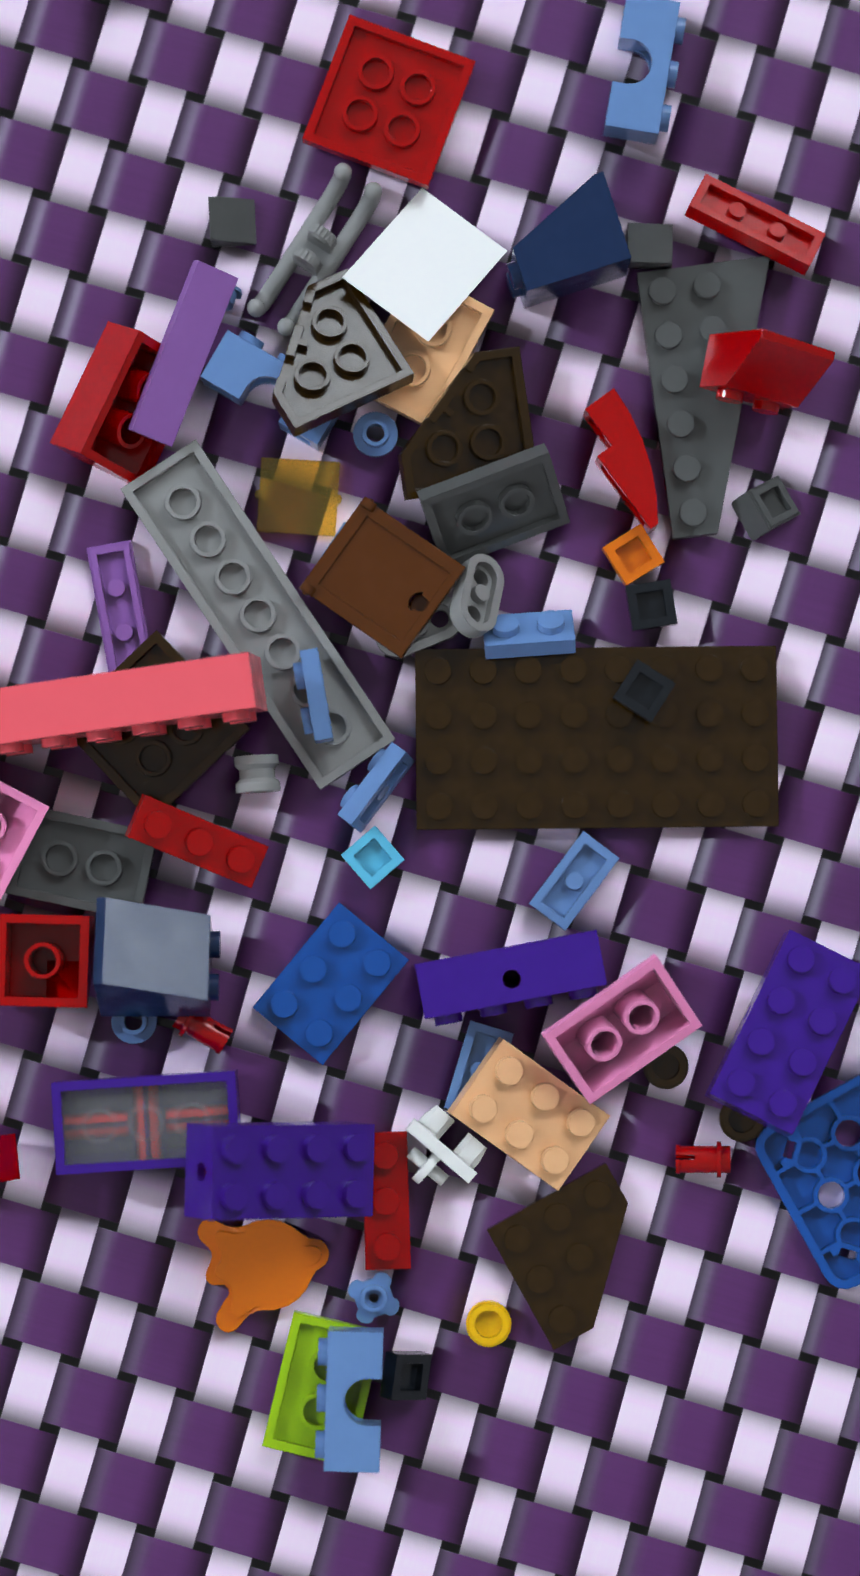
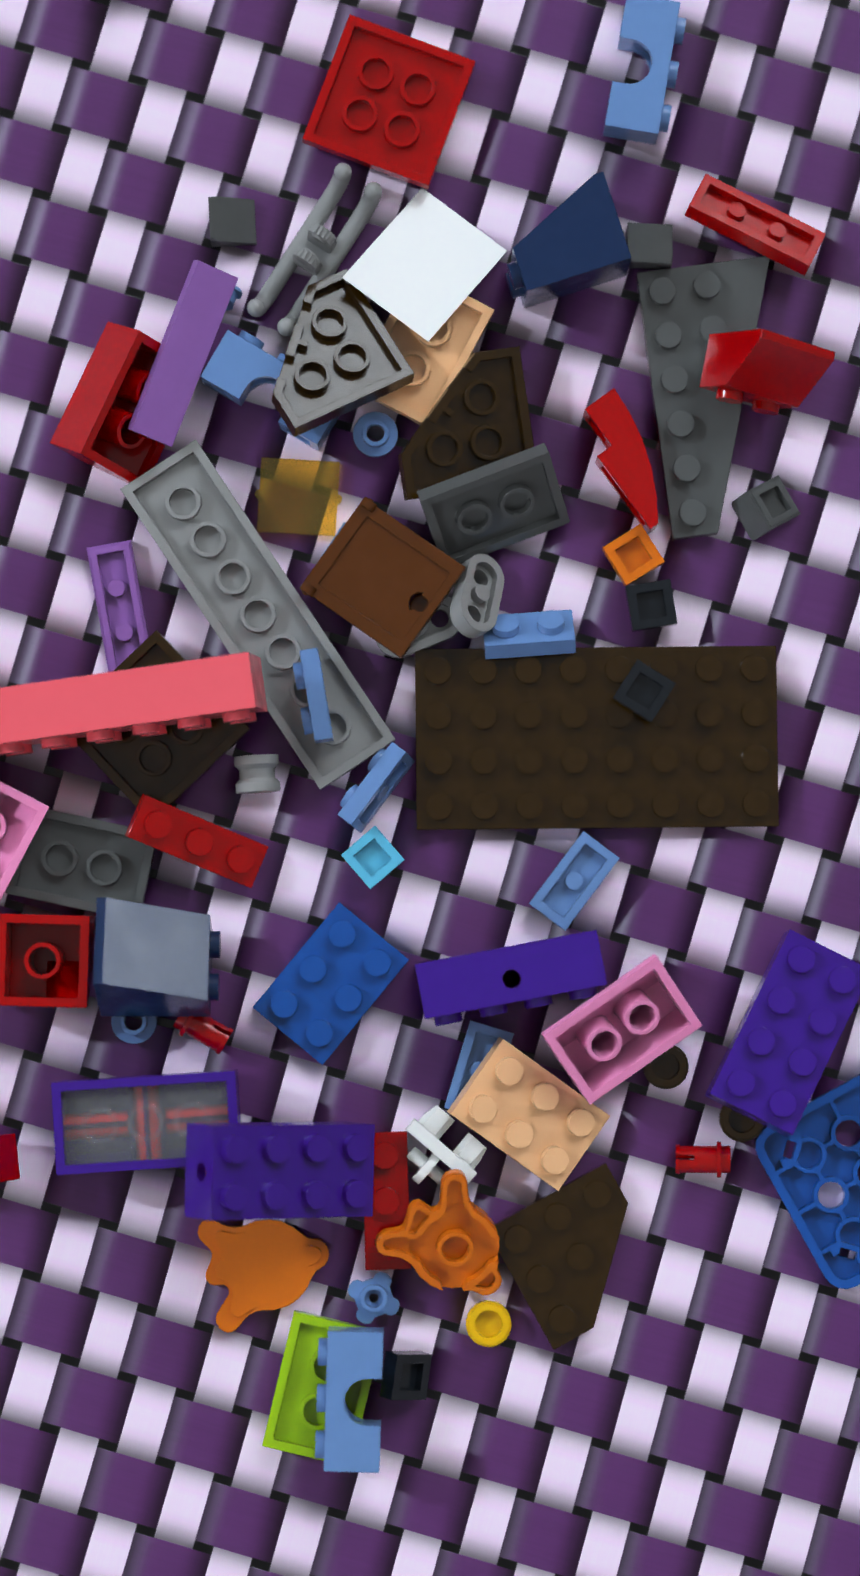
none -> orange tile [375,1169,502,1295]

